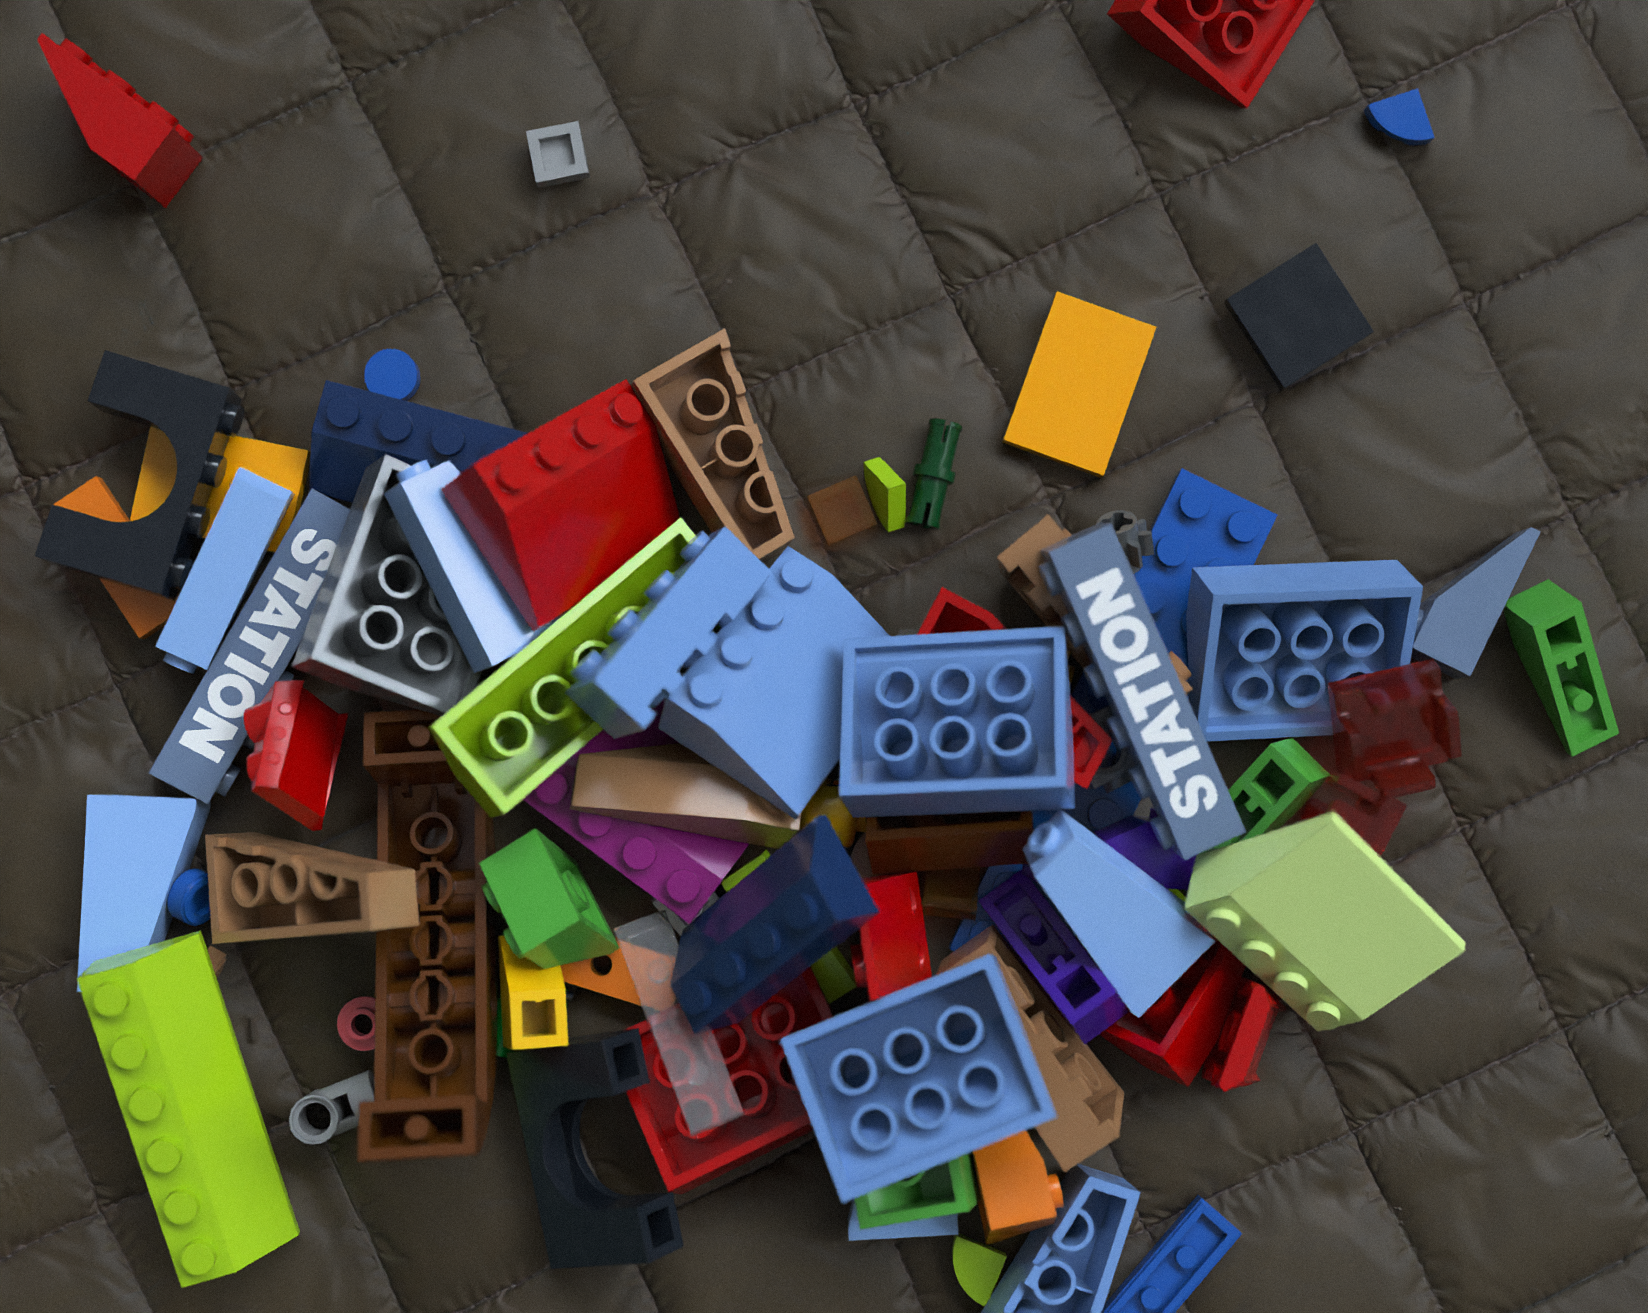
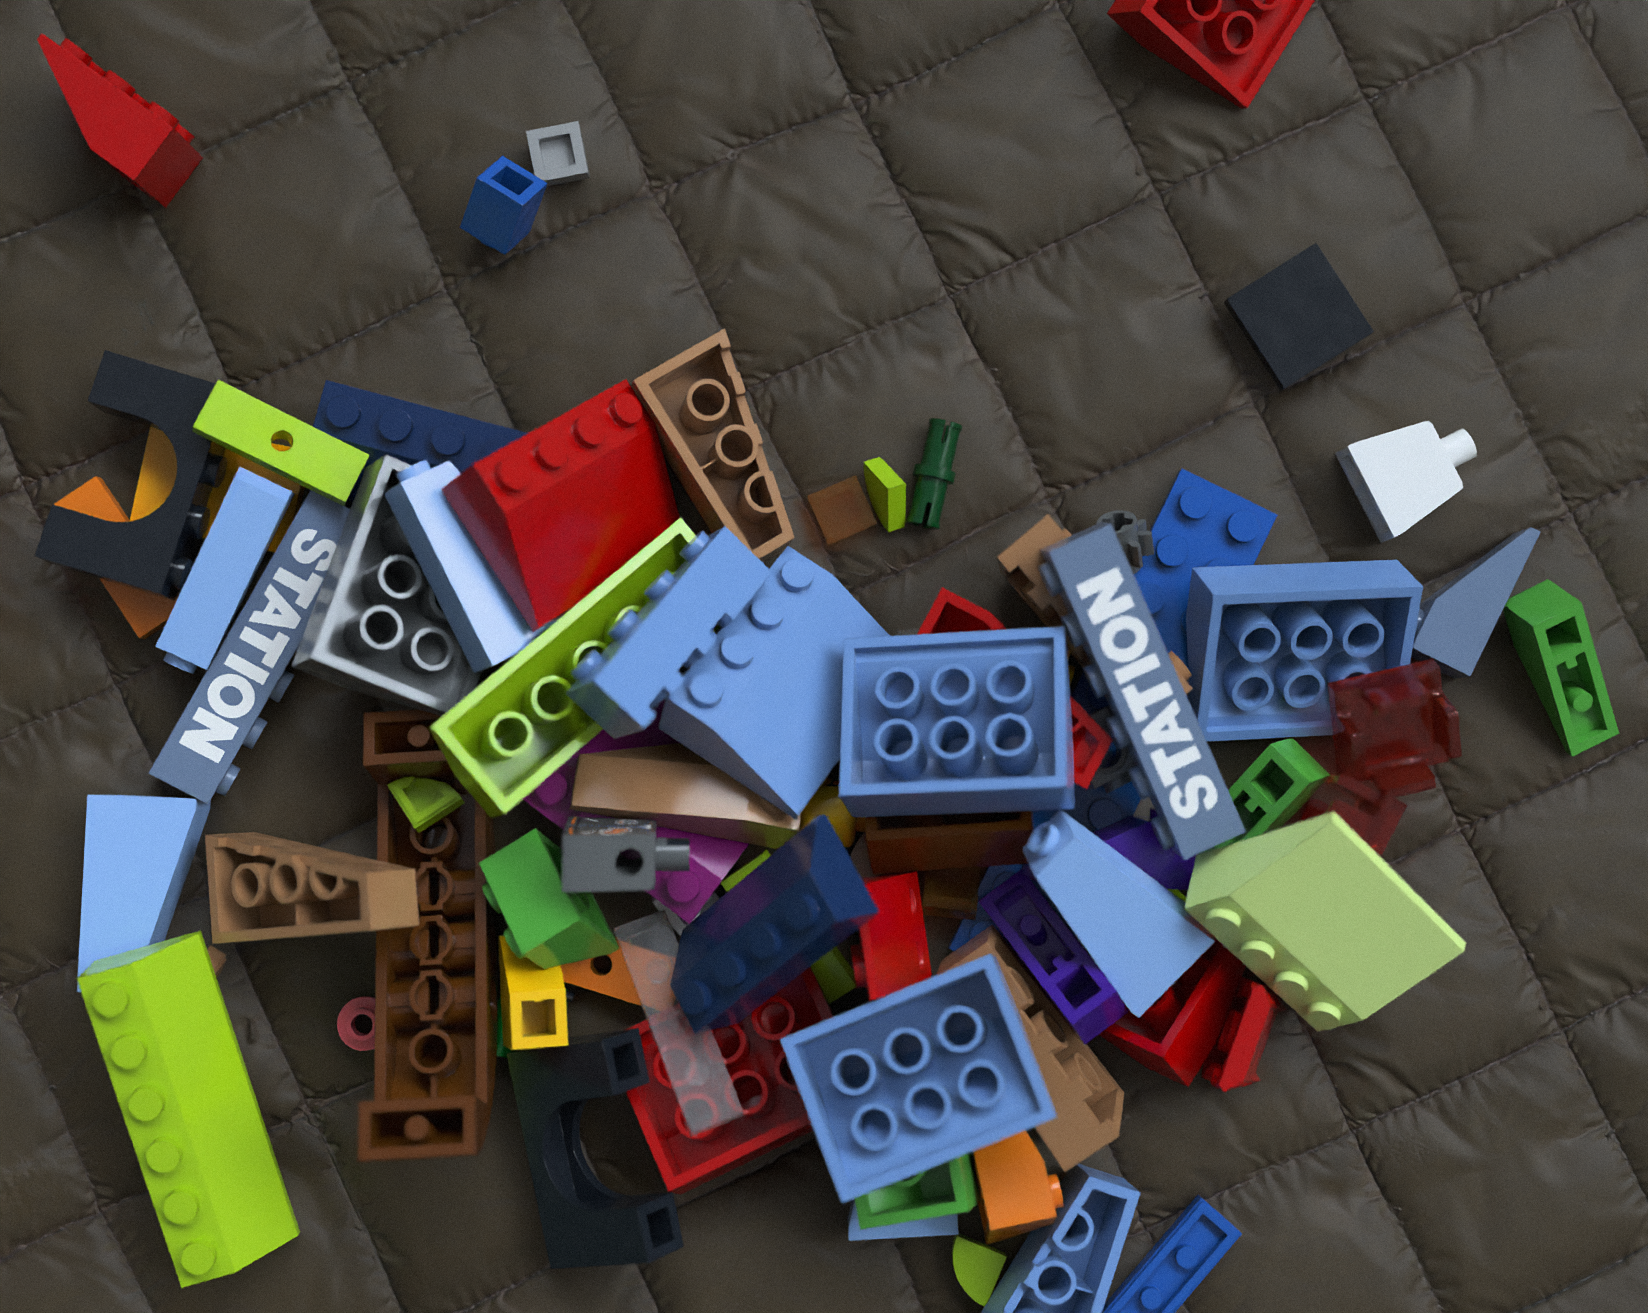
blue tile [167,868,211,926] -> none
red slope [243,680,348,831] -> none
light grey piece [289,1070,374,1145] -> none
blue tile [364,349,421,401] -> none
light orange tile [1002,291,1157,478] -> none
blue tile [1364,88,1435,145] -> none
none -> lime tile [193,380,369,506]
none -> lime tile [387,777,465,833]
none -> blue brick [460,156,548,255]
none -> dark grey torso [562,816,690,892]
none -> white torso [1335,421,1477,543]

